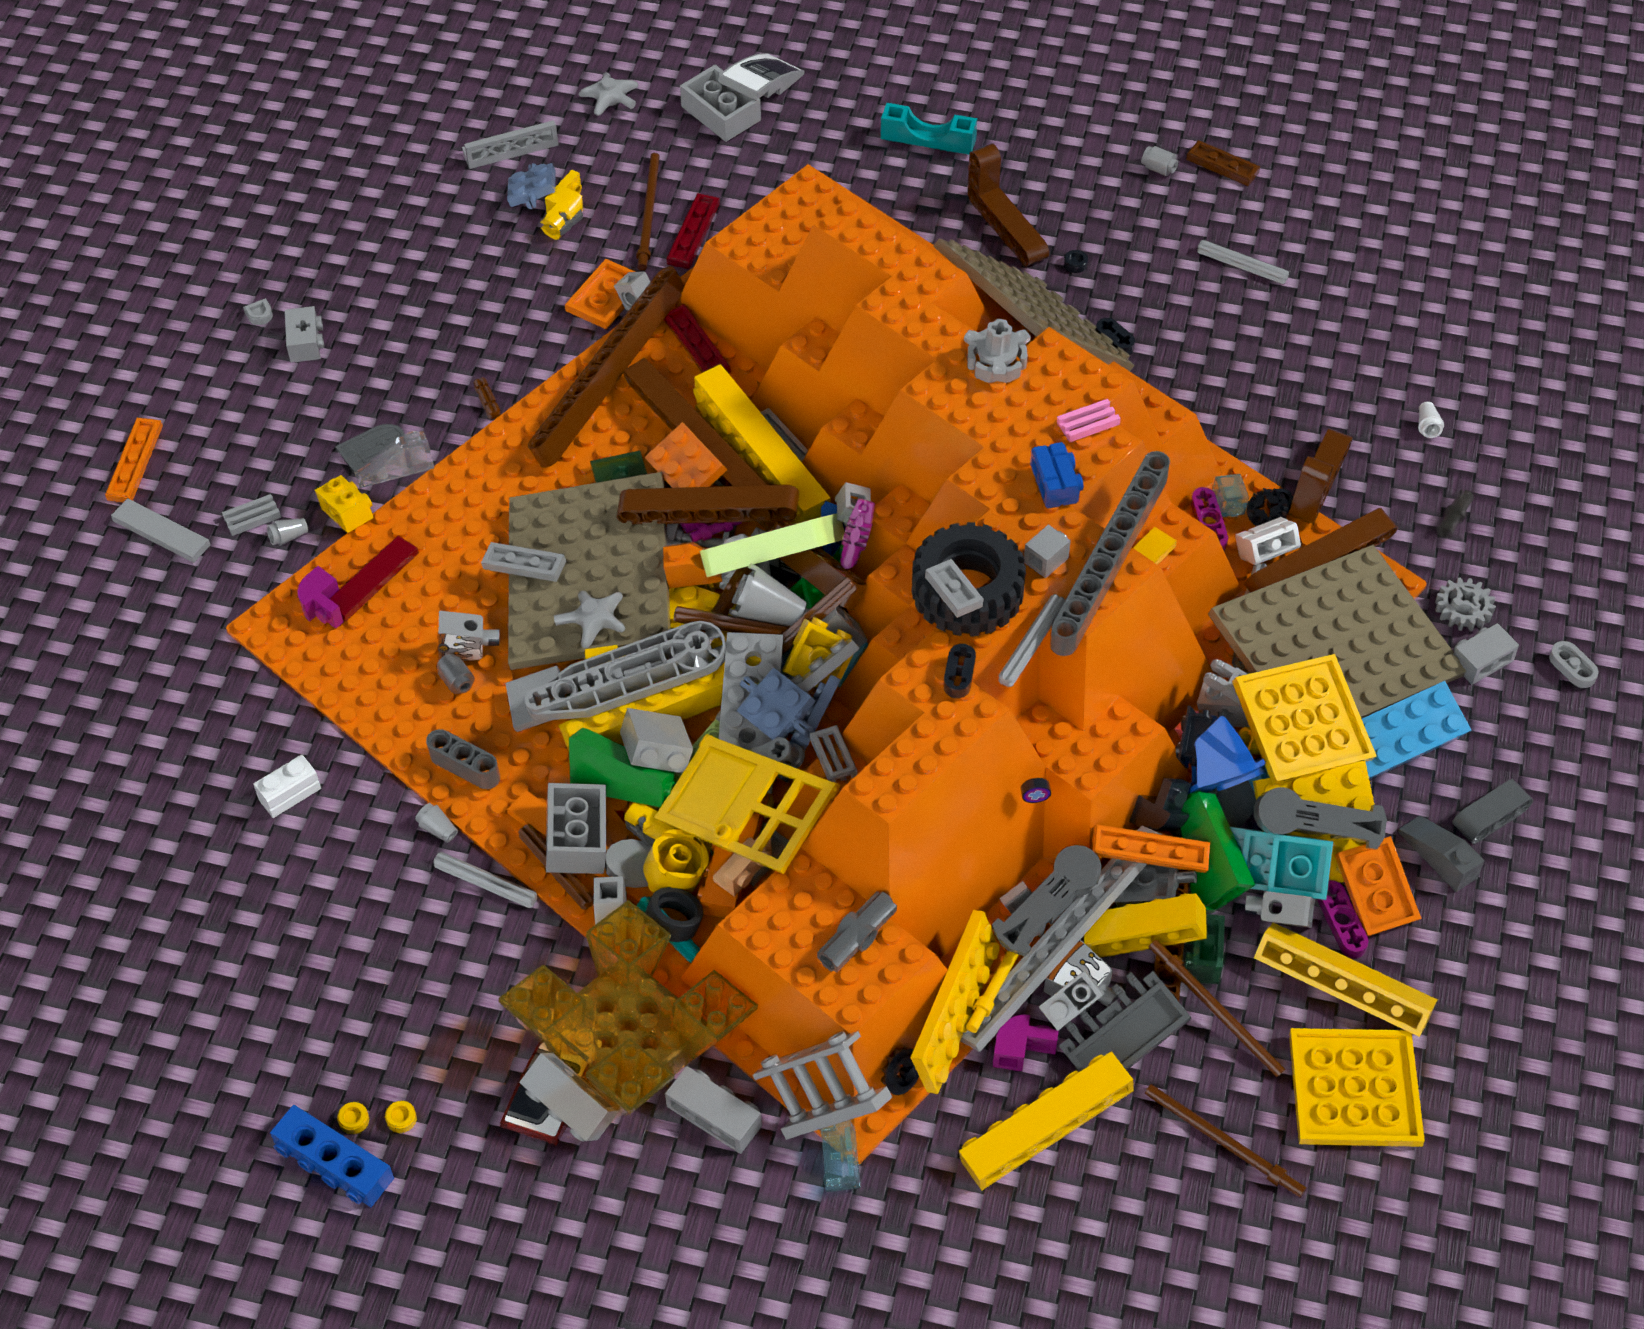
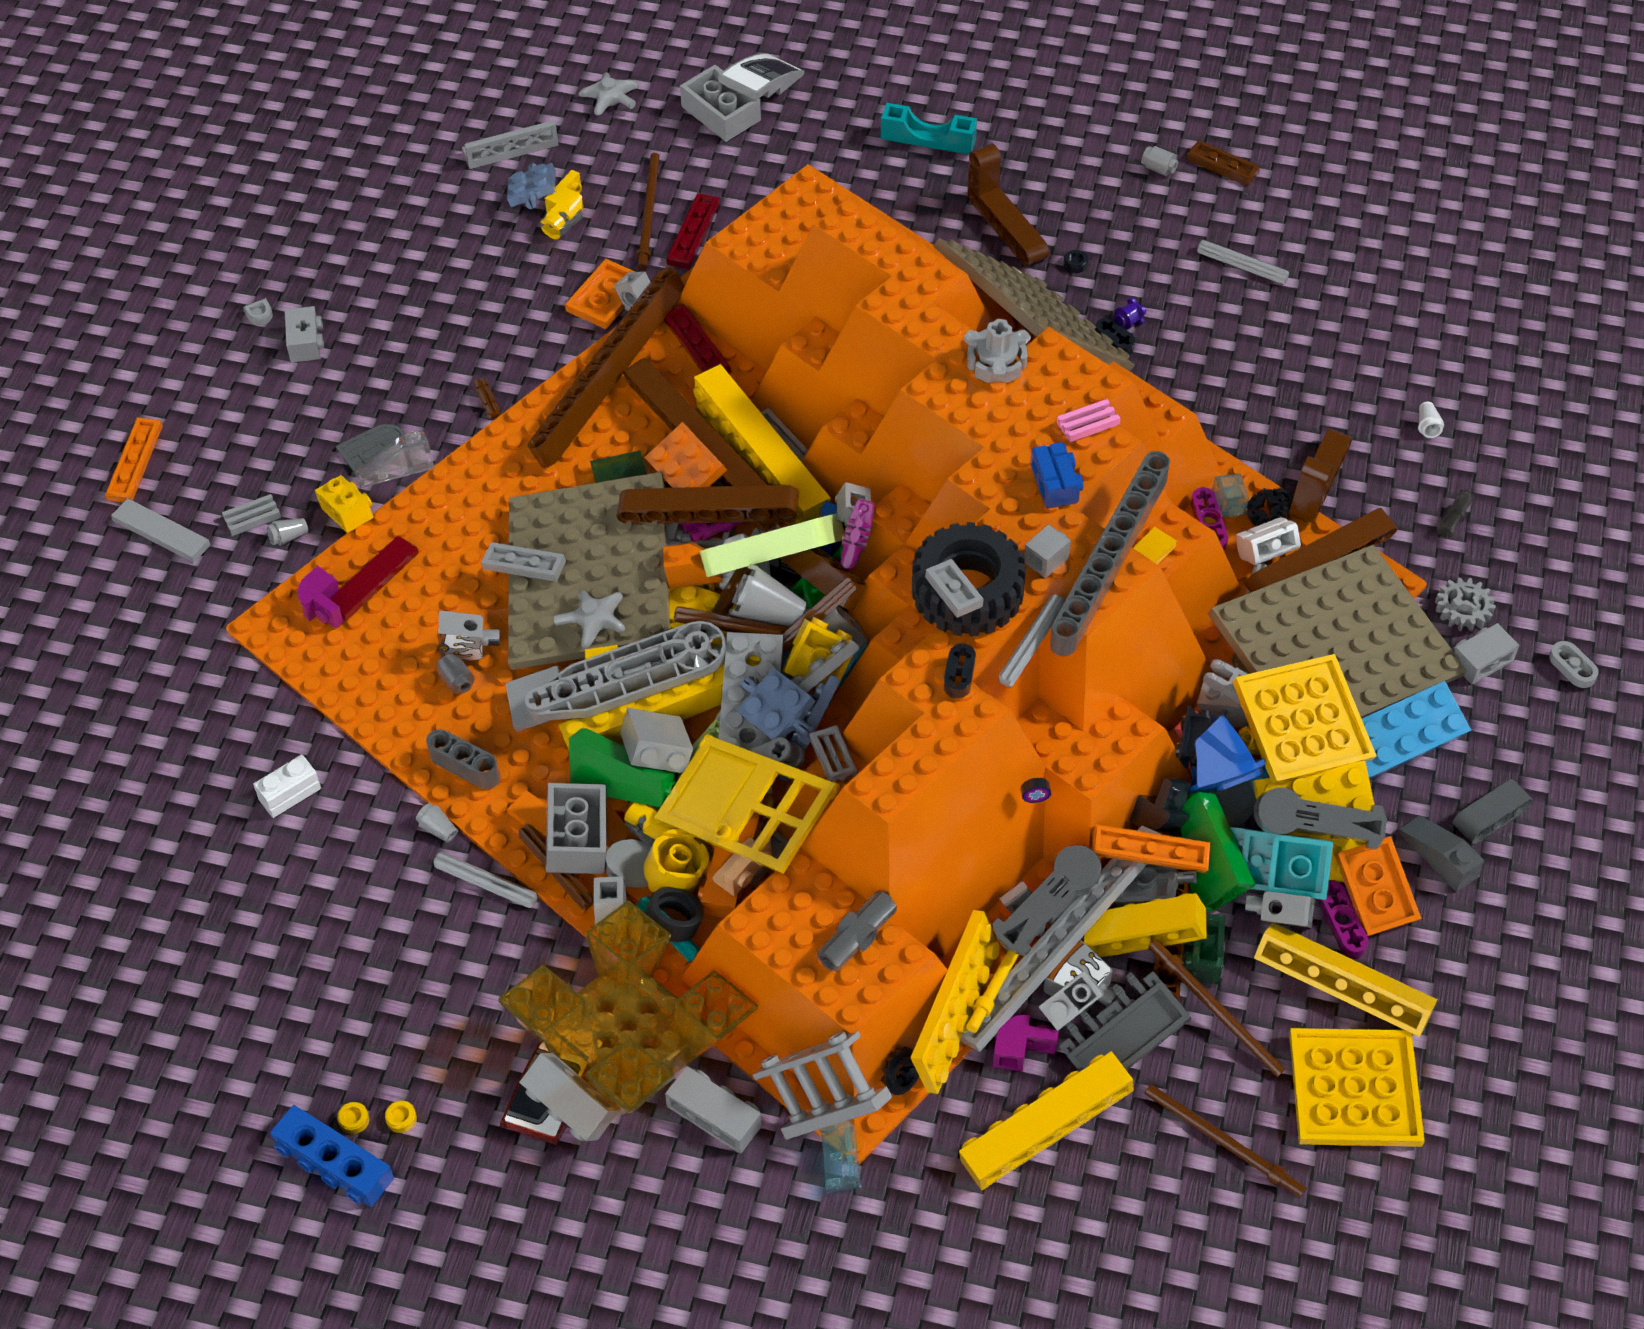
none -> dark purple brick [1114,297,1146,330]

